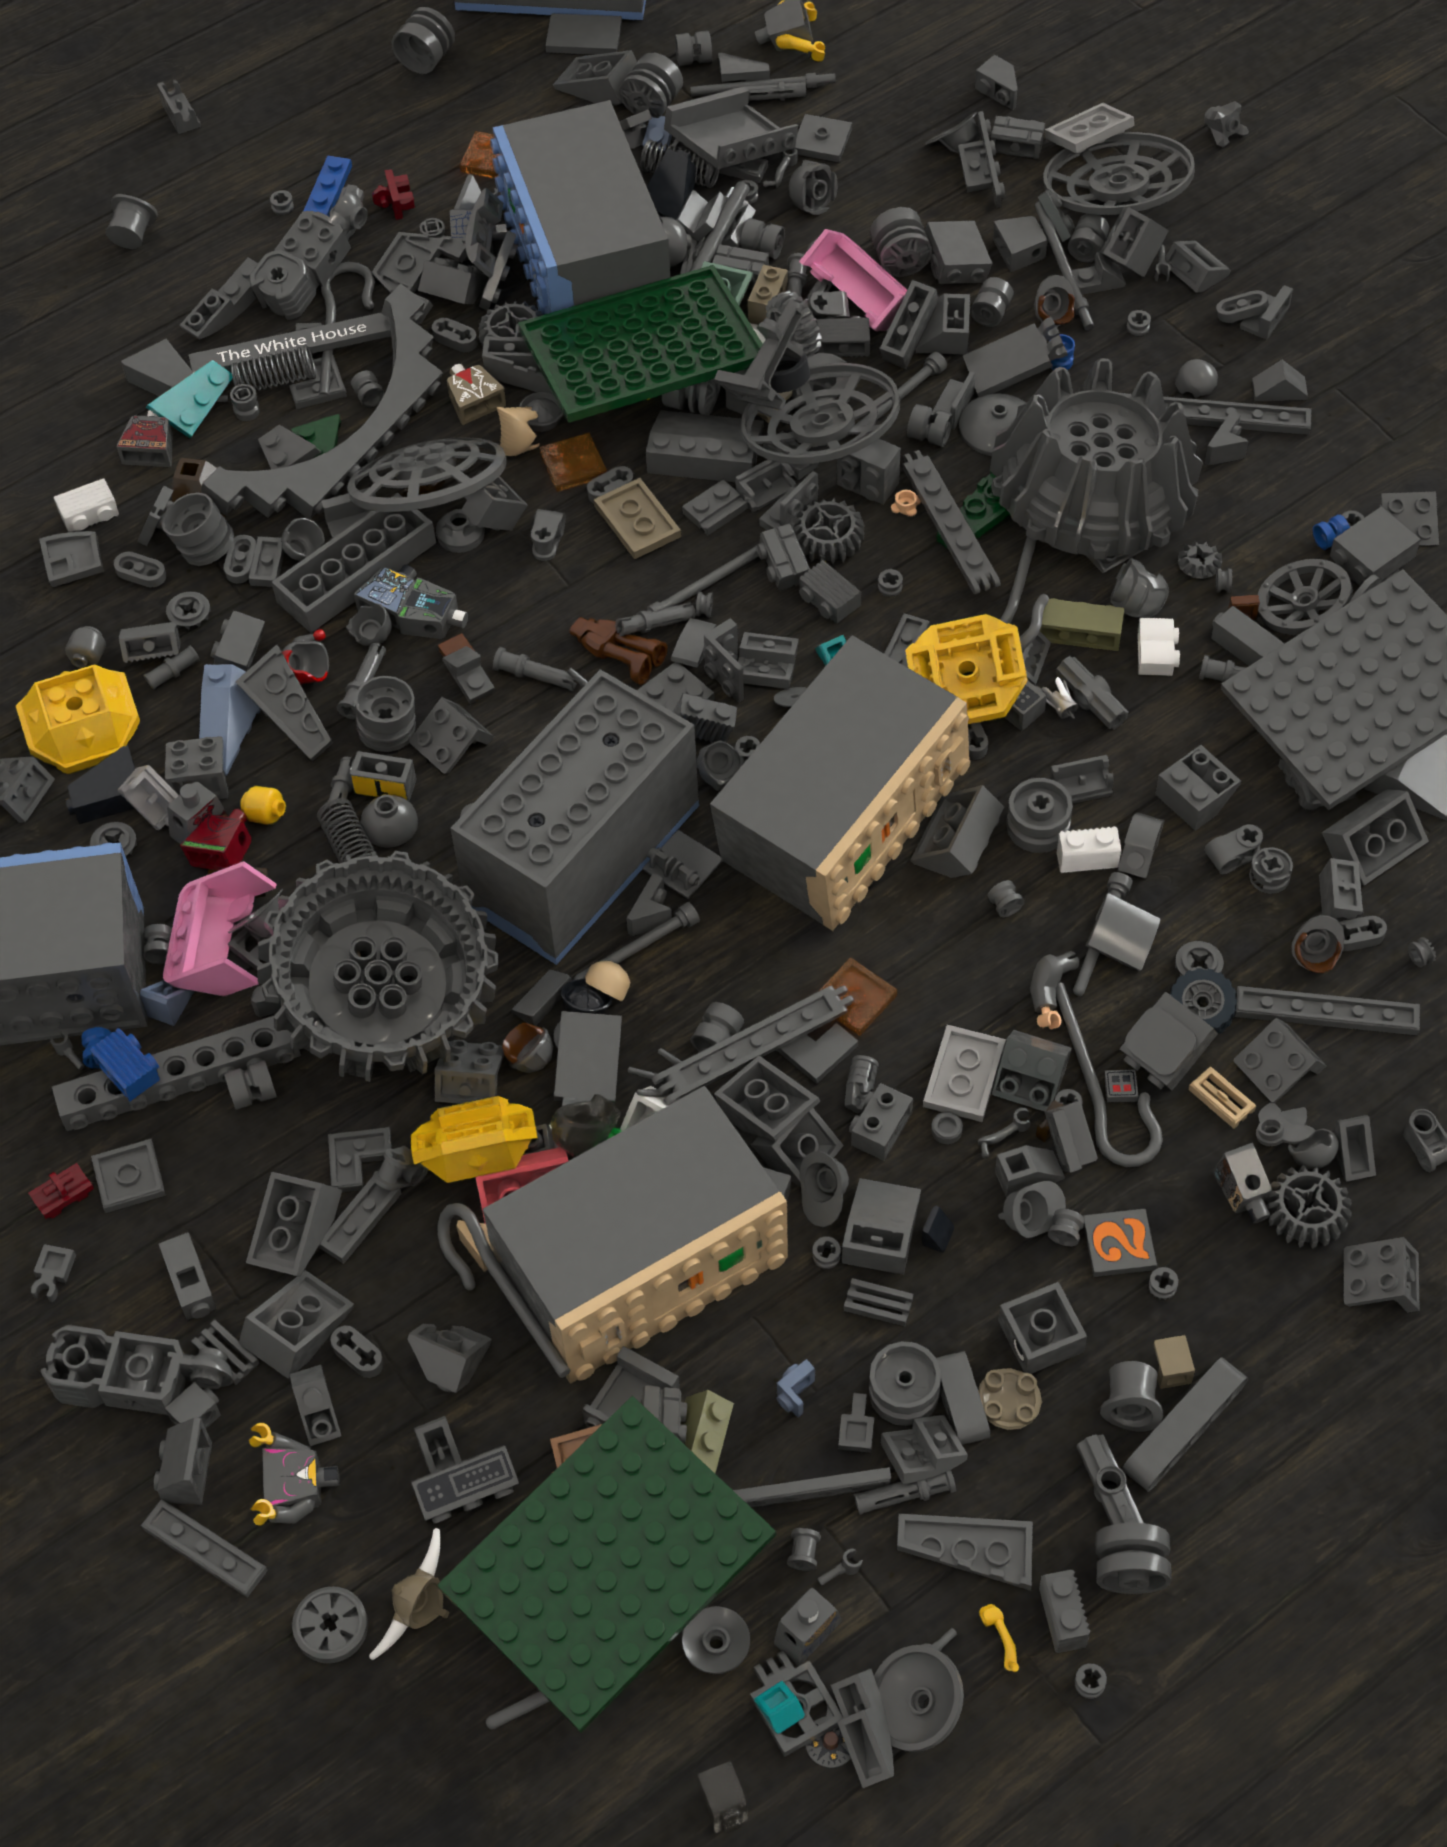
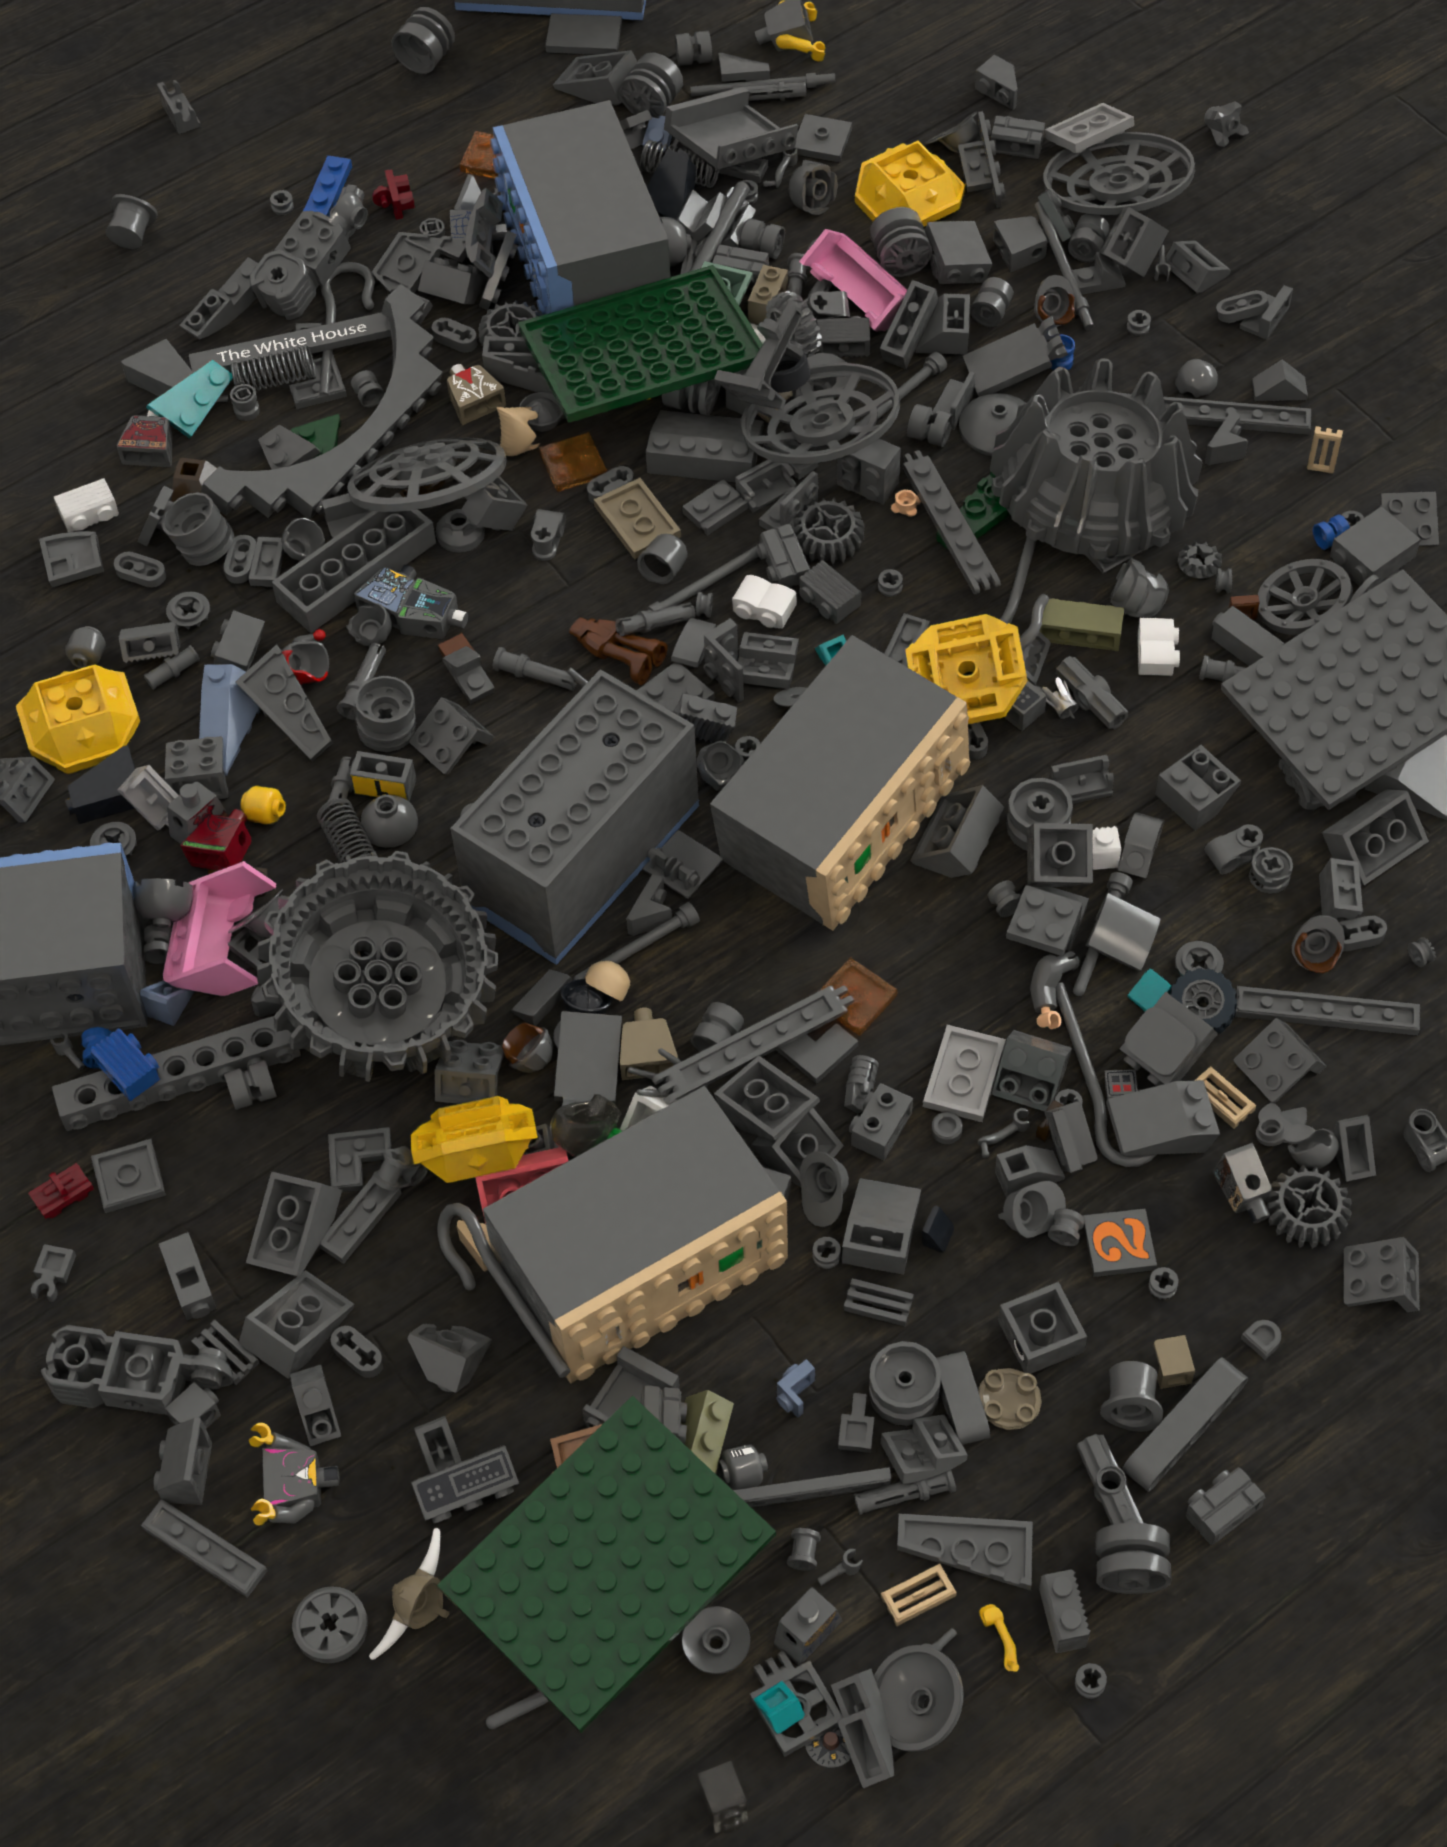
none -> dark grey cylinder [133,878,193,928]
none -> dark tan torso [620,1008,678,1080]
none -> dark grey helmet [637,534,687,584]
none -> dark grey head [717,1445,768,1490]
none -> white brick [732,575,797,628]
none -> yellow piece [855,141,965,226]
none -> tan tile [881,1564,956,1626]
none -> dark grey bracket [1006,885,1089,956]
none -> dark grey slope [1027,823,1093,887]
none -> dark grey slope [1106,1080,1220,1156]
none -> teal slope [1127,969,1172,1011]
none -> dark grey brick [1186,1467,1266,1546]
none -> dark grey tile [1241,1320,1281,1360]
none -> tan tile [1307,426,1343,473]

